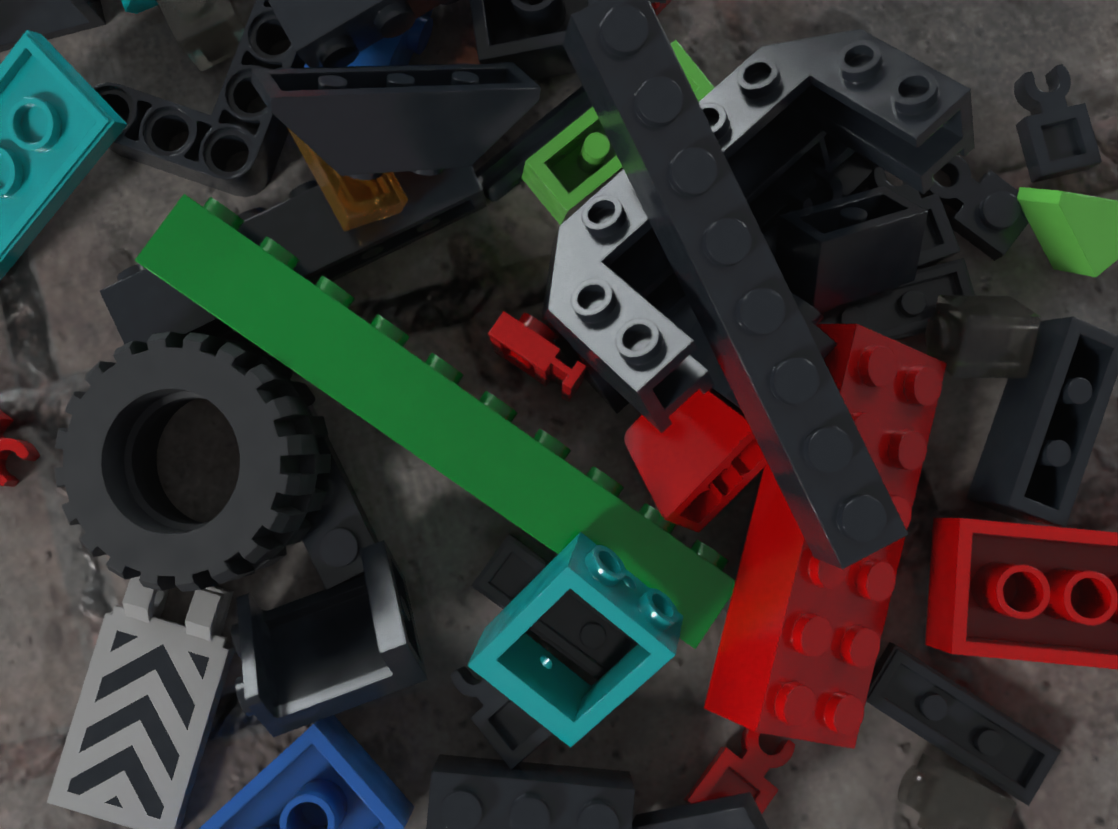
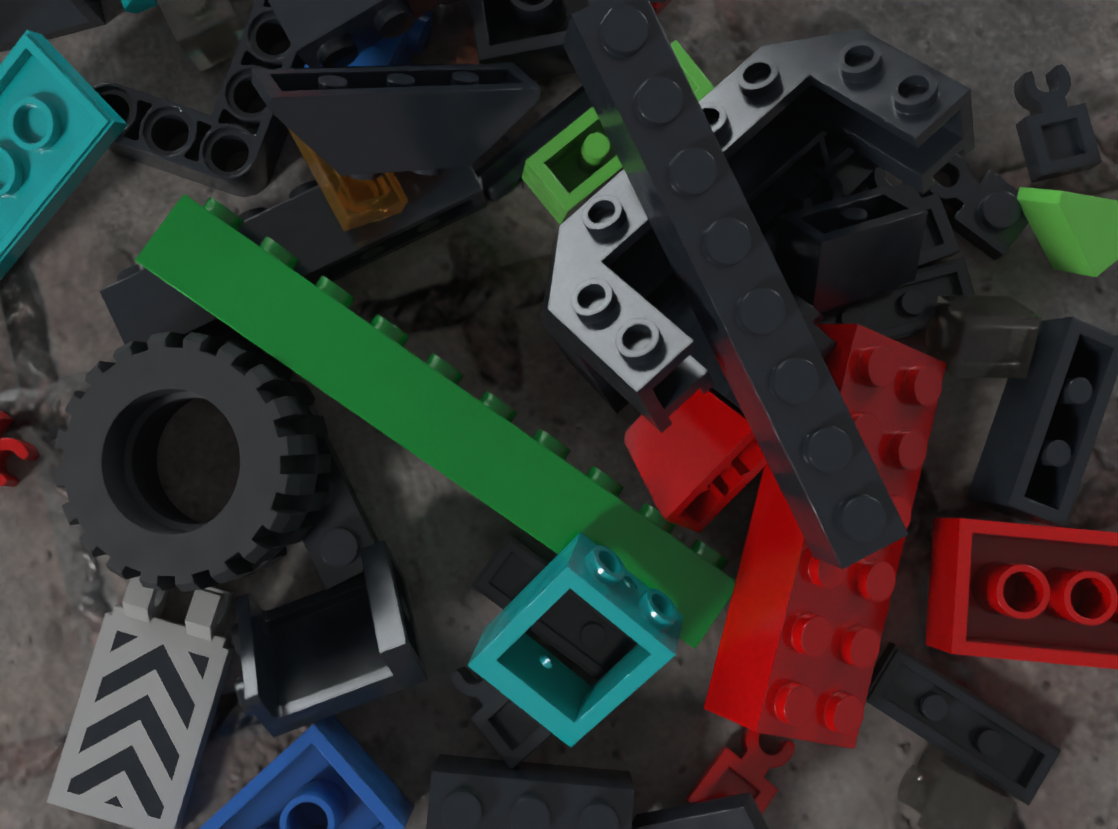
red plate [488,311,586,402] -> none

